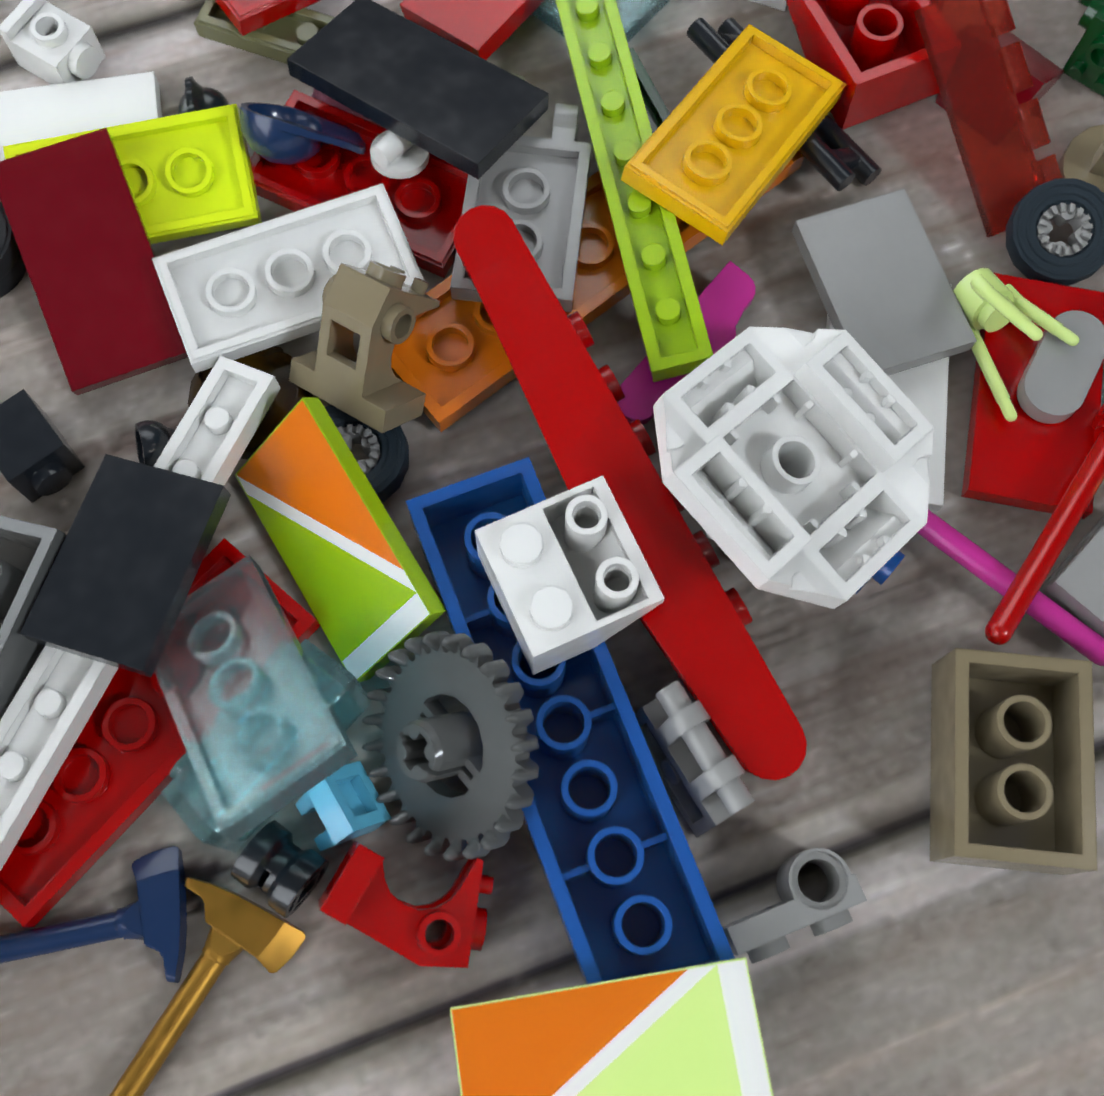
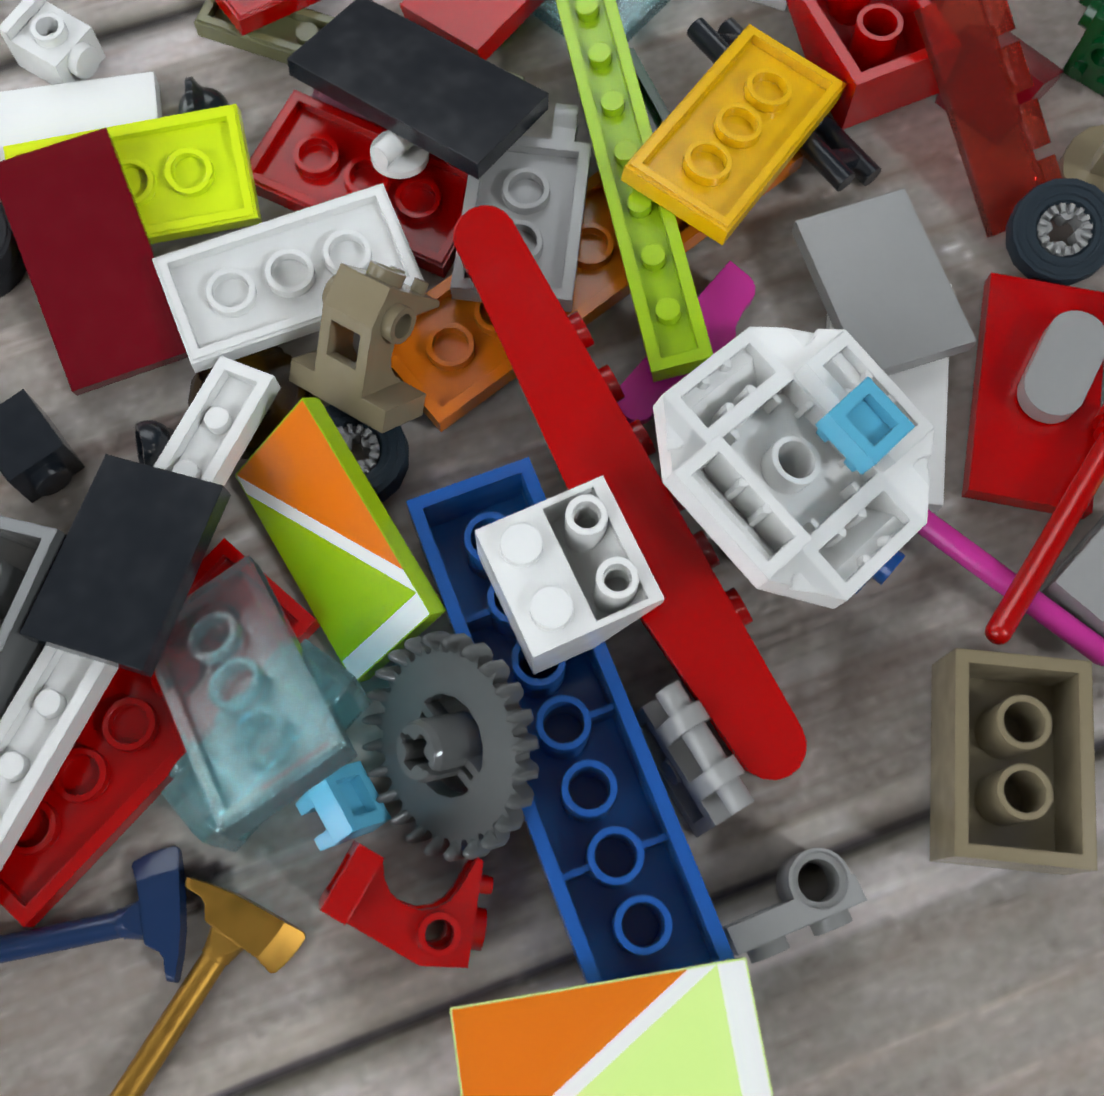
black wheel [231,820,329,918] -> none
dark blue cap [240,102,366,165] -> none
yellowish green plant [953,268,1079,422] -> none
none -> medium azure tile [815,376,915,475]

